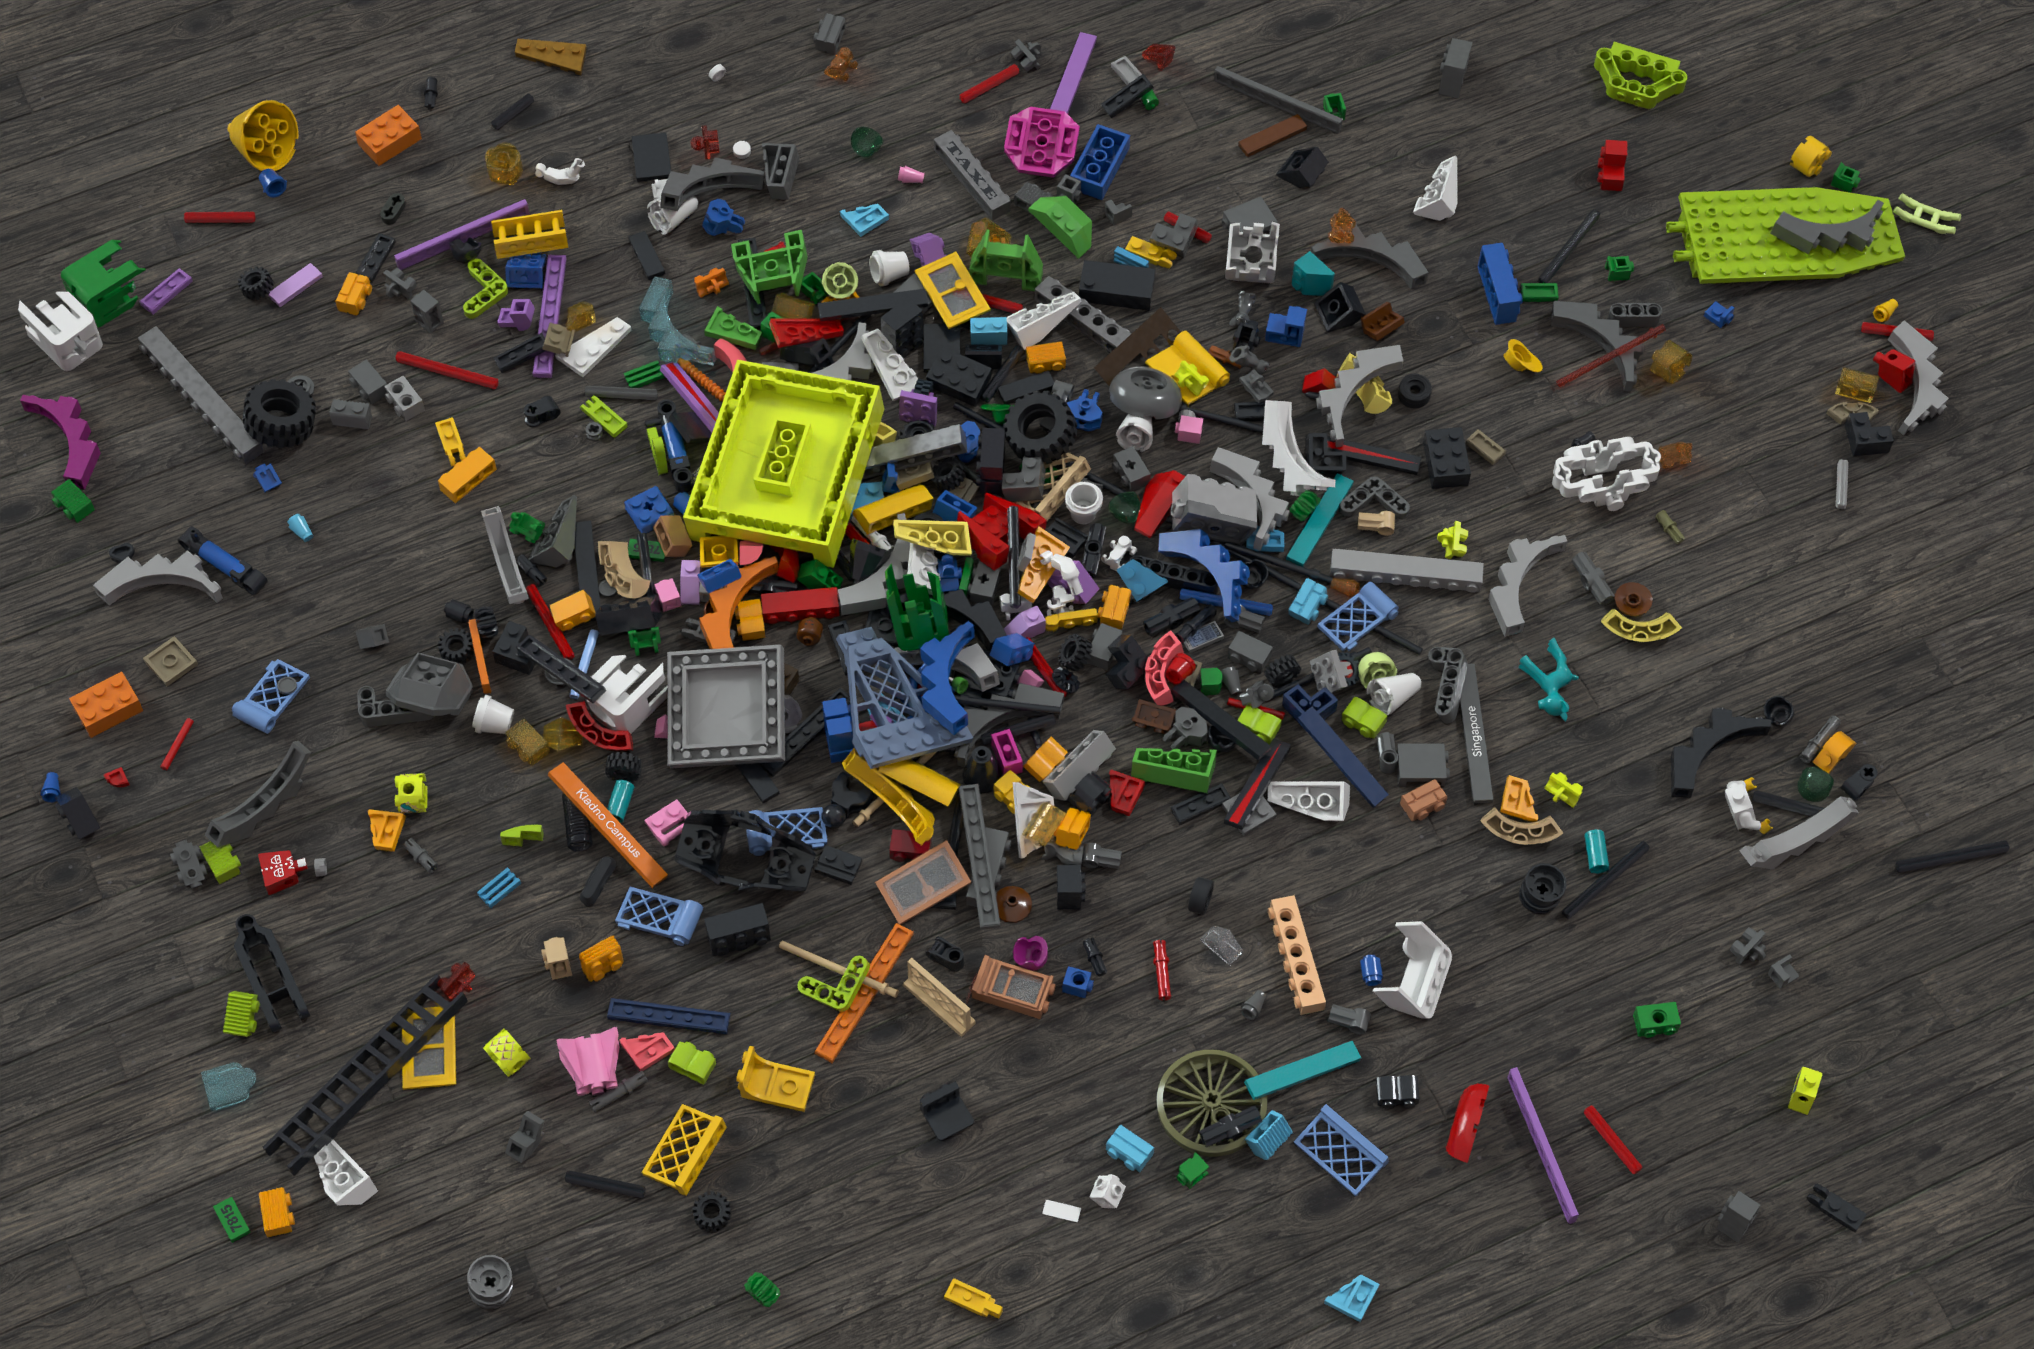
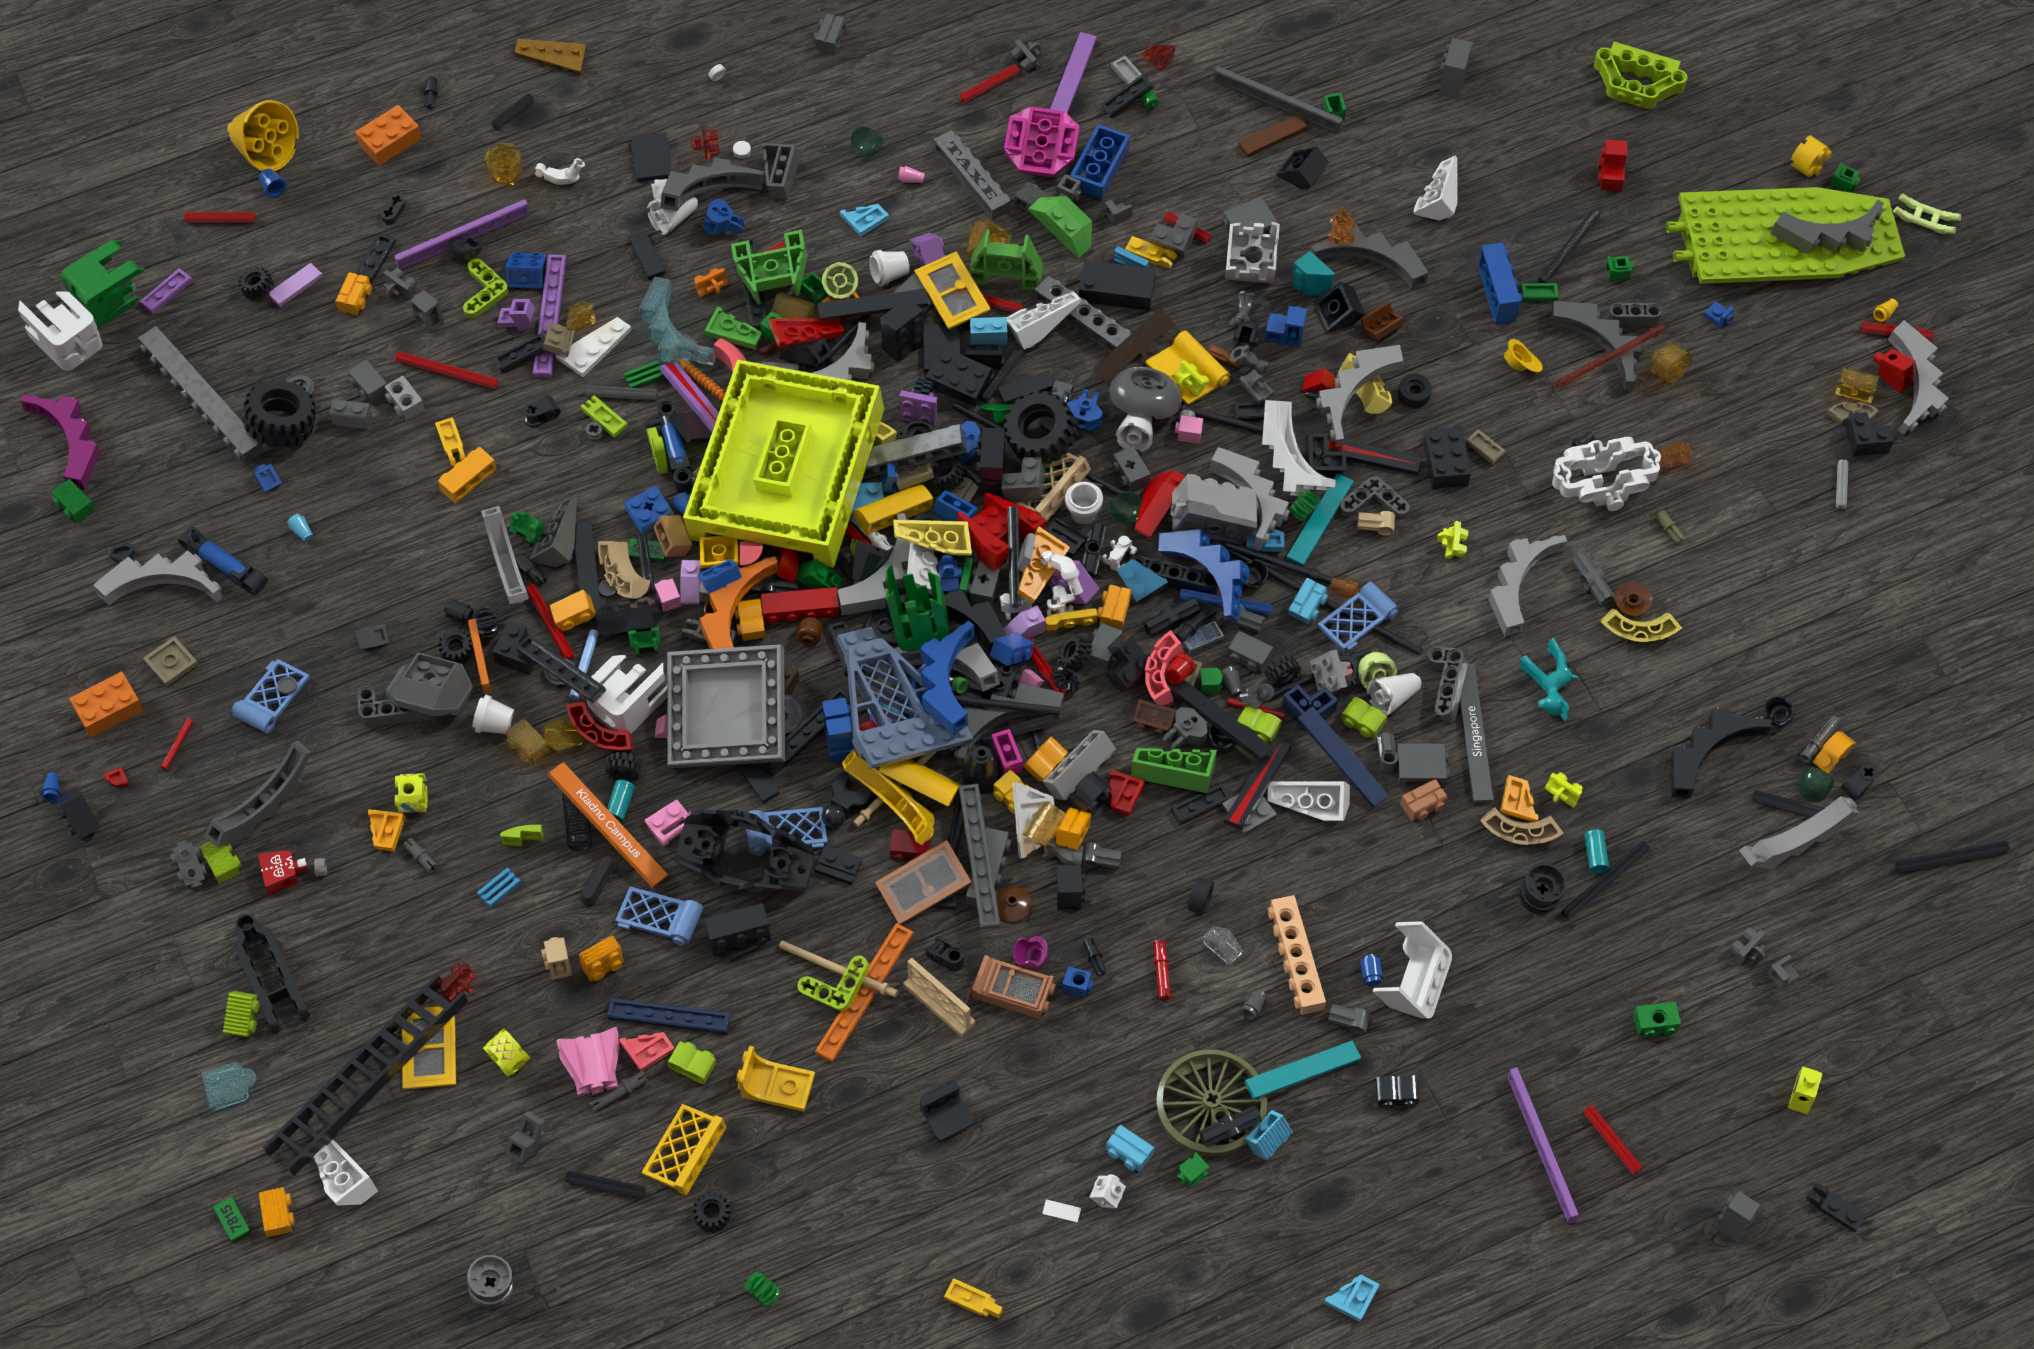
yellow fence [491,210,568,259] -> none
clear orange piece [824,47,858,81] -> none
white wing [861,329,918,401] -> none
light orange brick [1026,341,1066,374] -> none
medium blue fence [1294,1104,1389,1196] -> none
light grey brick [1330,549,1484,592] -> none
red brick [1446,1083,1489,1163] -> none
white torso [1725,777,1773,834] -> none

